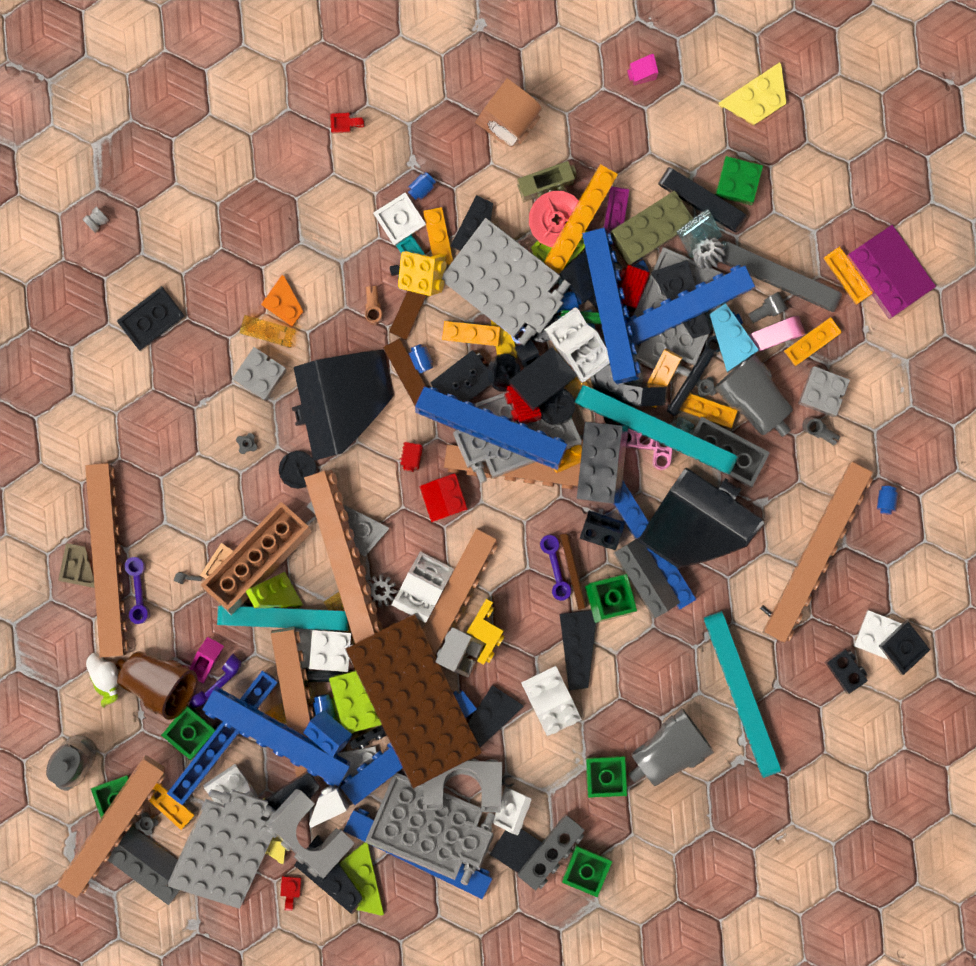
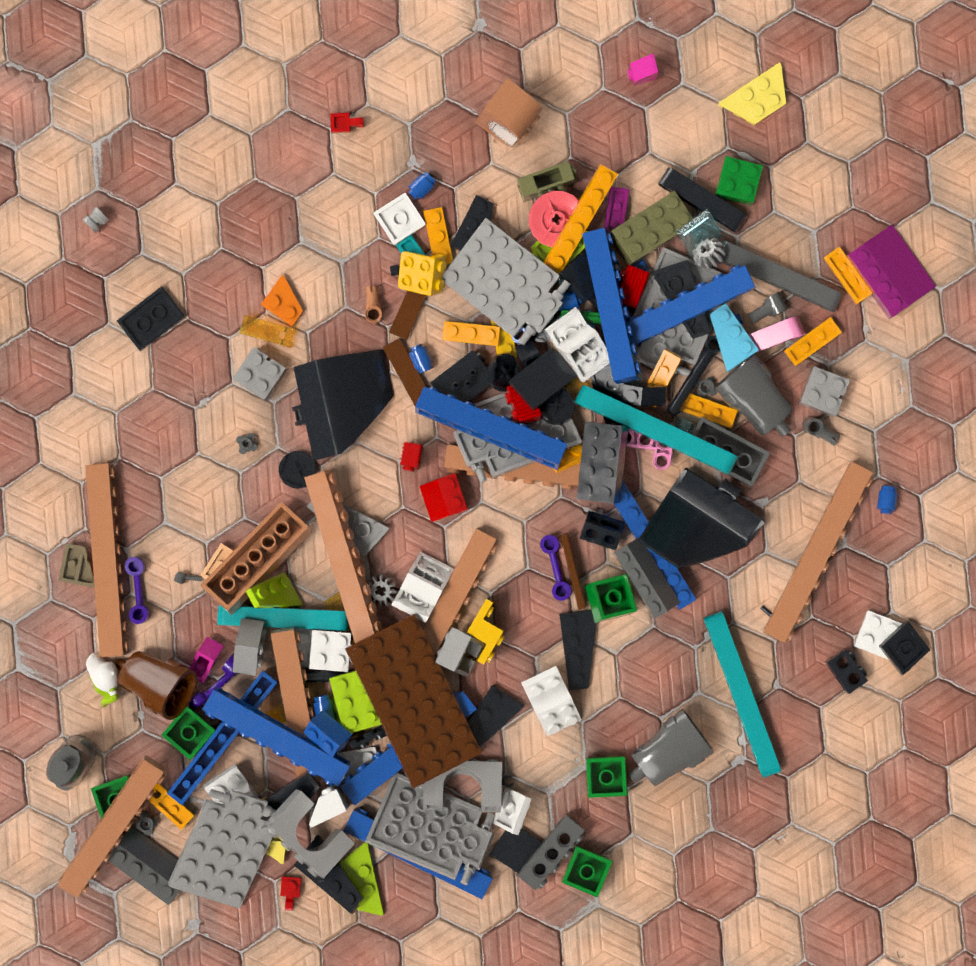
none -> light grey piece [233,618,267,676]

